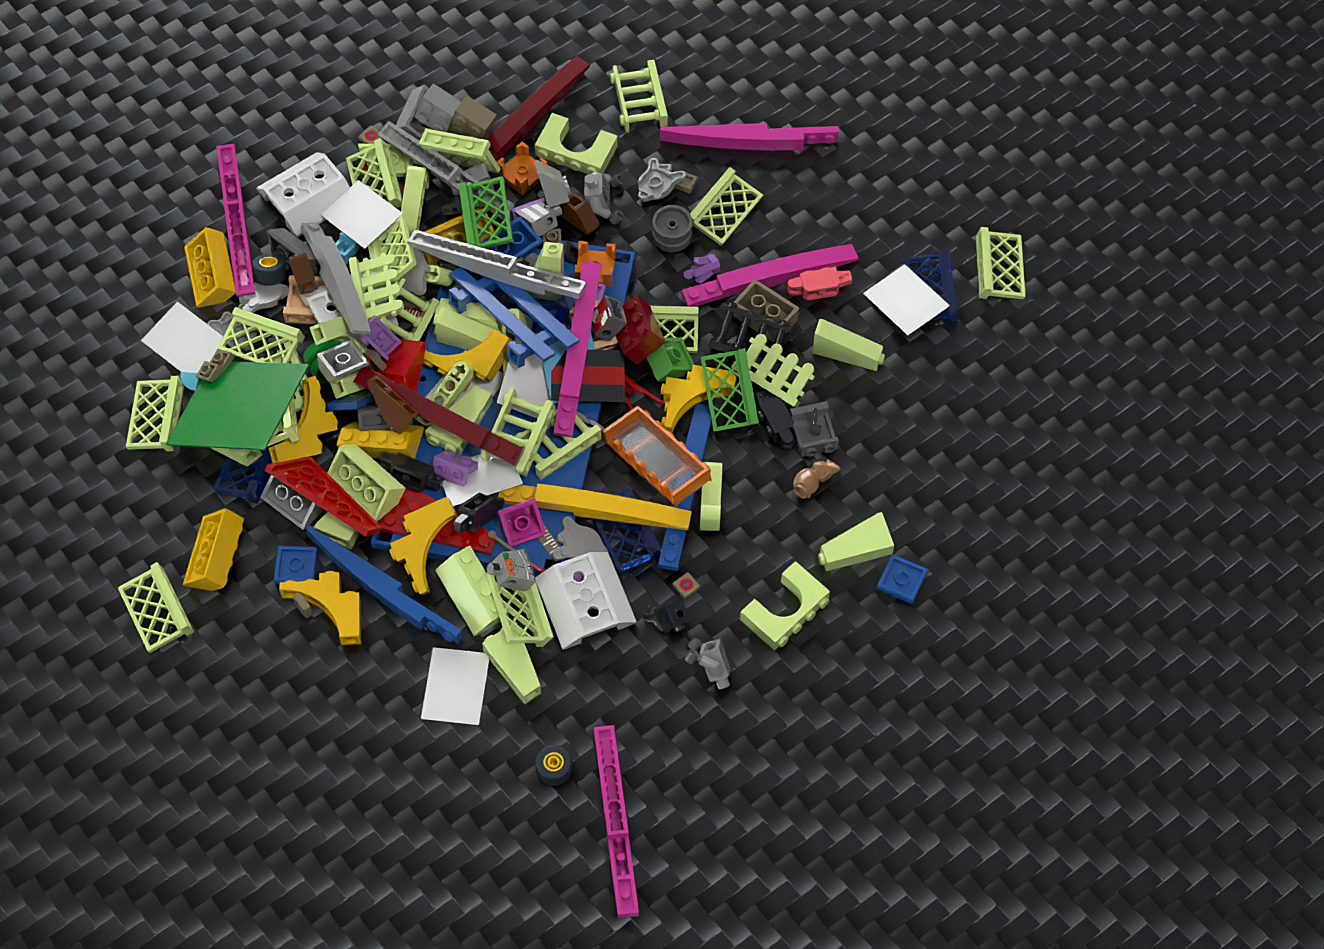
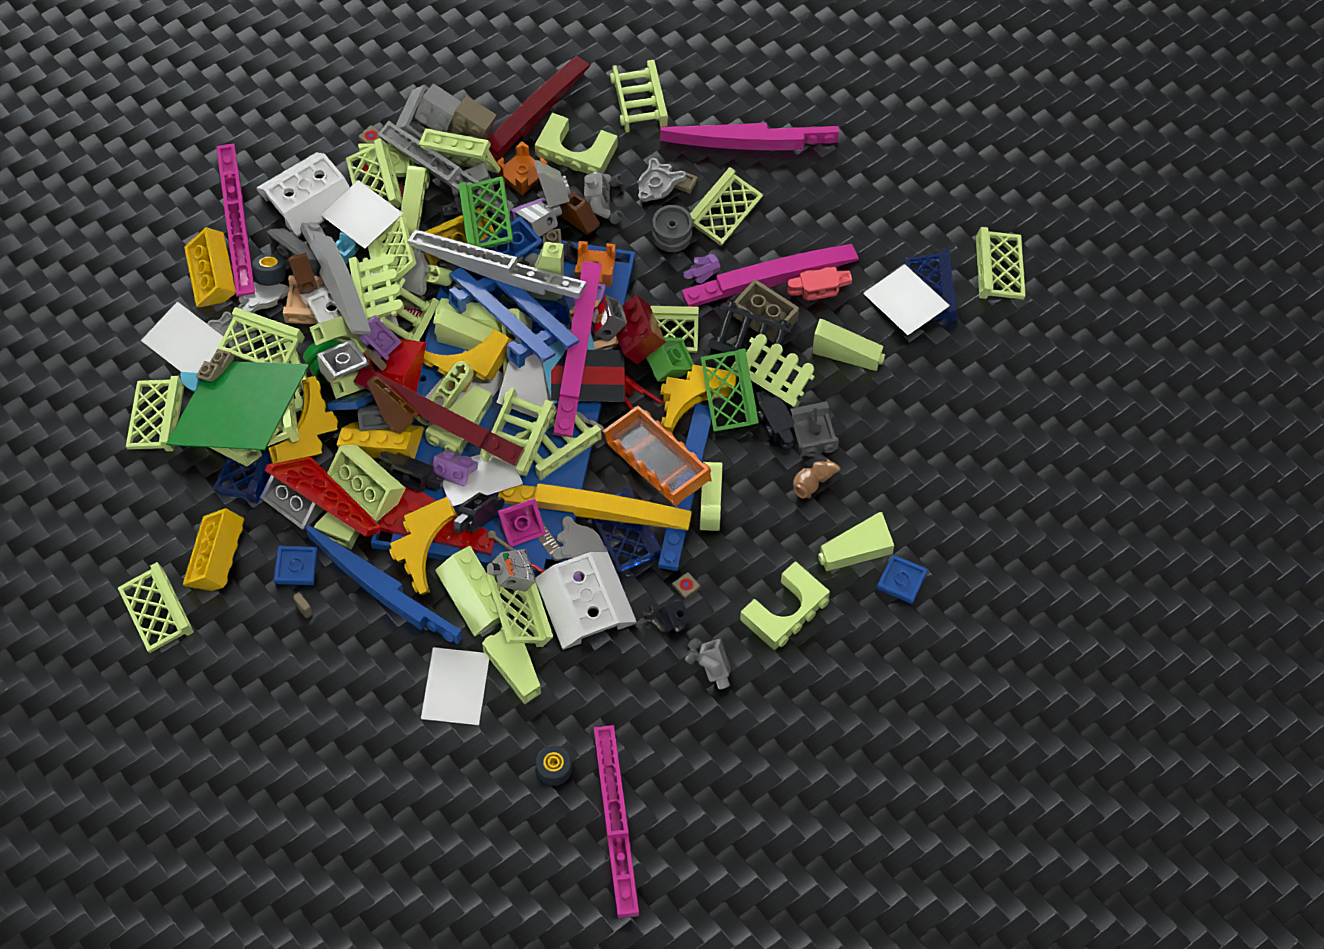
yellow arch [280,571,361,645] -> none

